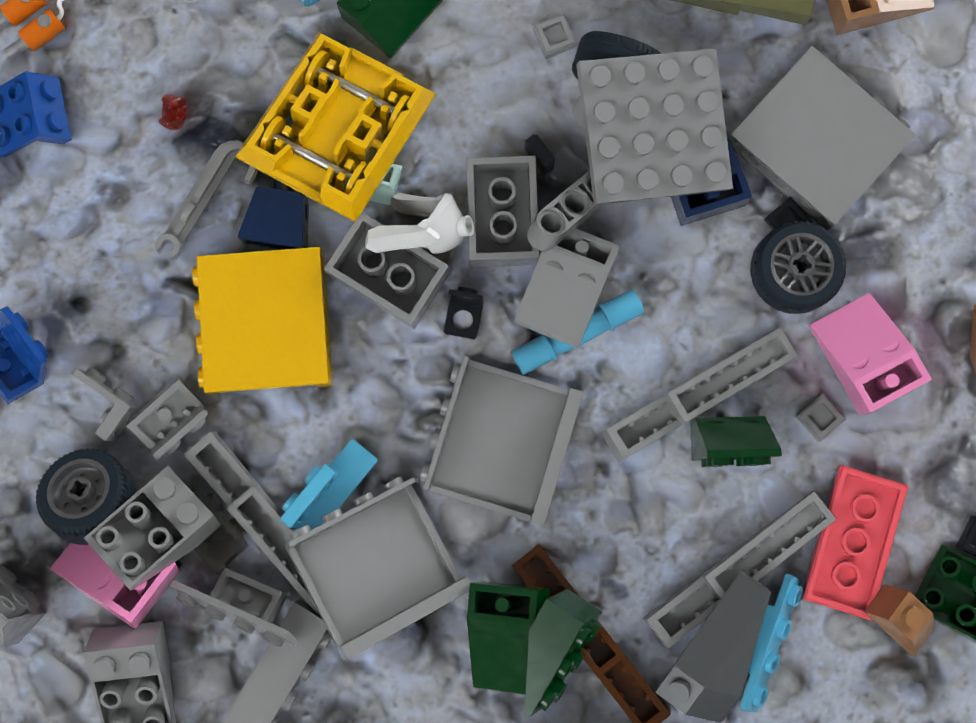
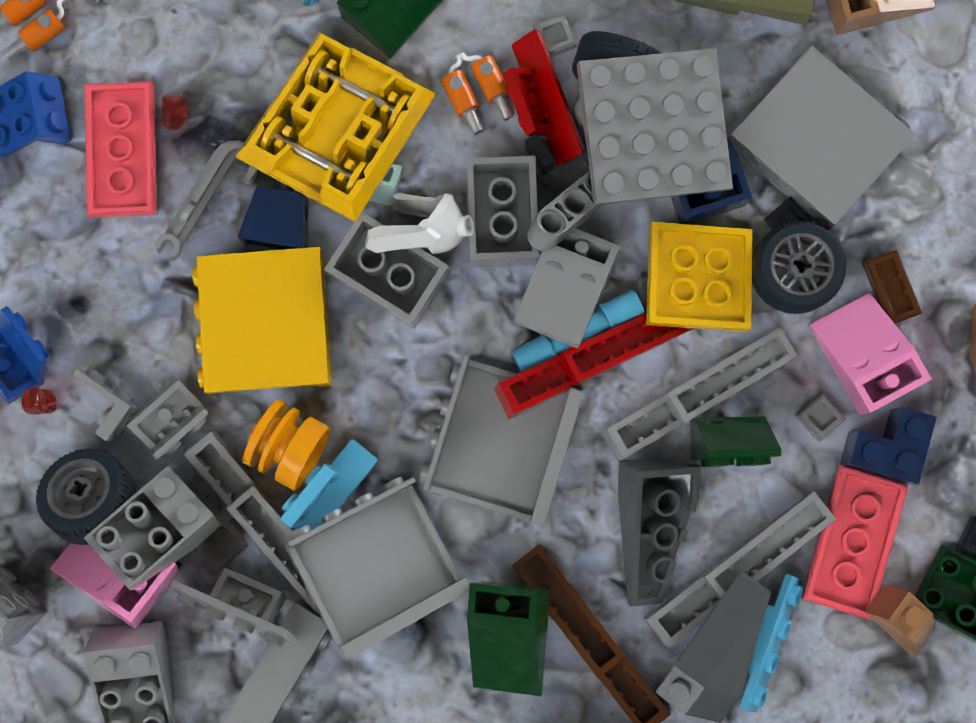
black bracket [443,287,484,340] -> none
dark green slope [524,589,603,717] -> none
none -> clear red piece [21,387,57,415]
none -> coral piece [85,81,157,218]
none -> light orange wheel [242,399,332,491]
none -> orange piece [441,52,515,135]
none -> red slope [494,313,694,419]
none -> red bracket [503,30,585,166]
none -> dark grey wedge [618,458,701,607]
none -> yellow plate [646,222,752,332]
none -> dark blue brick [840,407,937,485]
none -> reddish brown plate [862,250,922,324]

